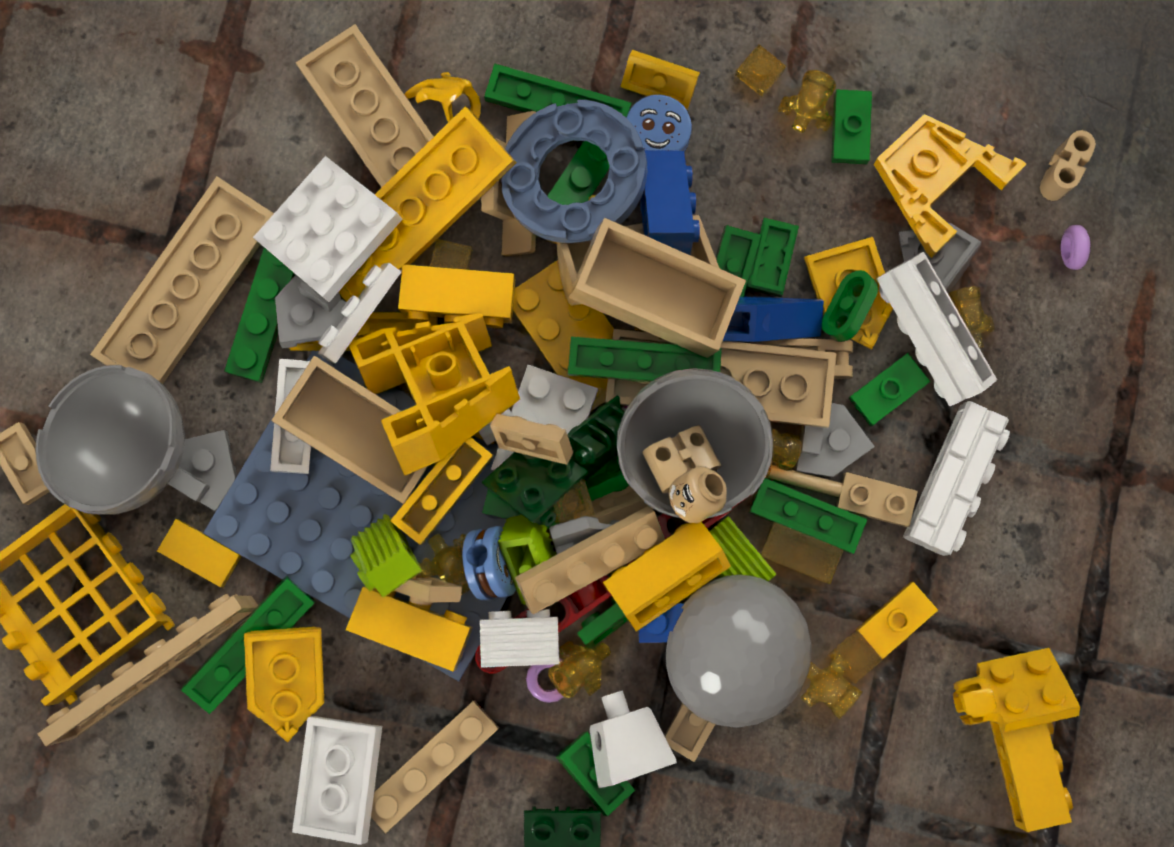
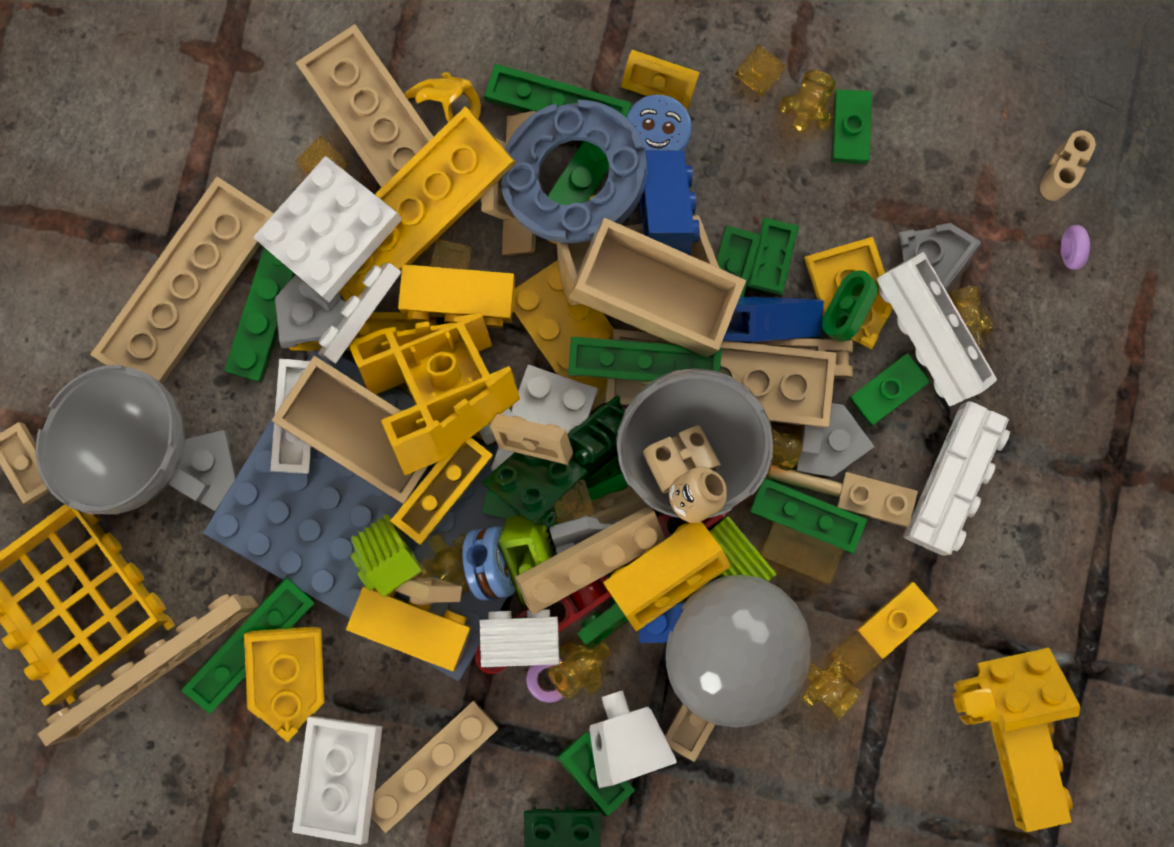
yellow tile [157,519,242,587] -> none
yellow wing [874,114,1027,258] -> none
none -> clear yellow plate [295,136,348,175]

